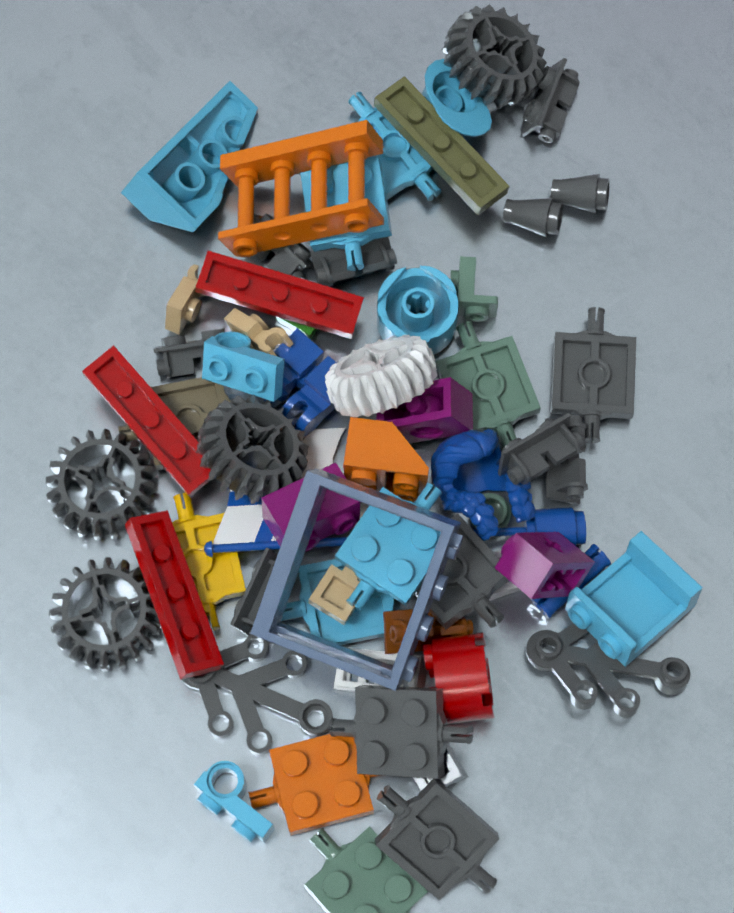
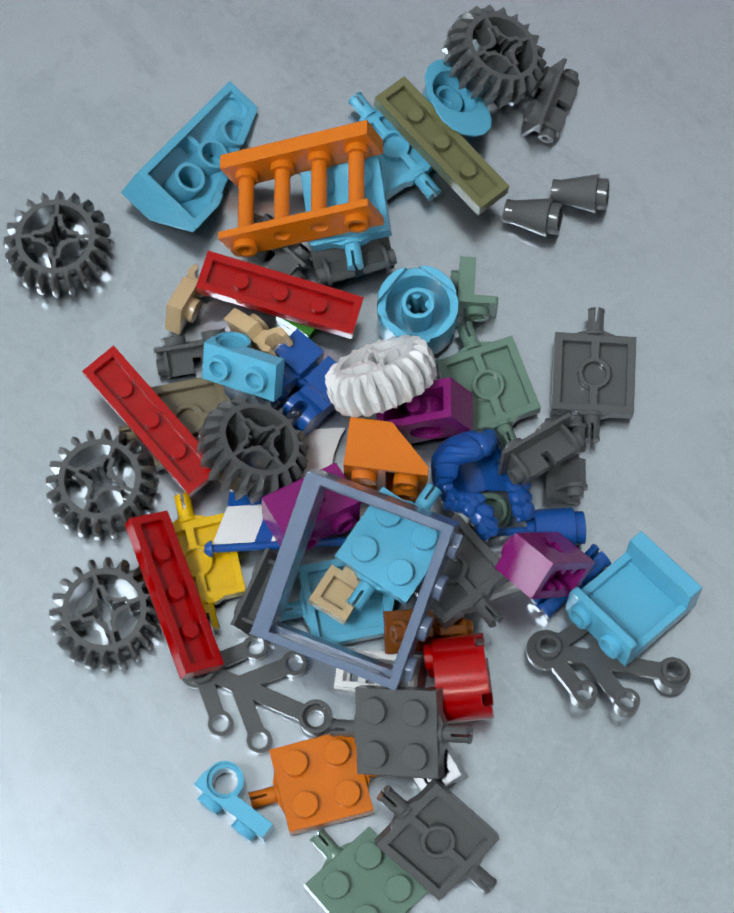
none -> dark grey gear [3,190,113,298]

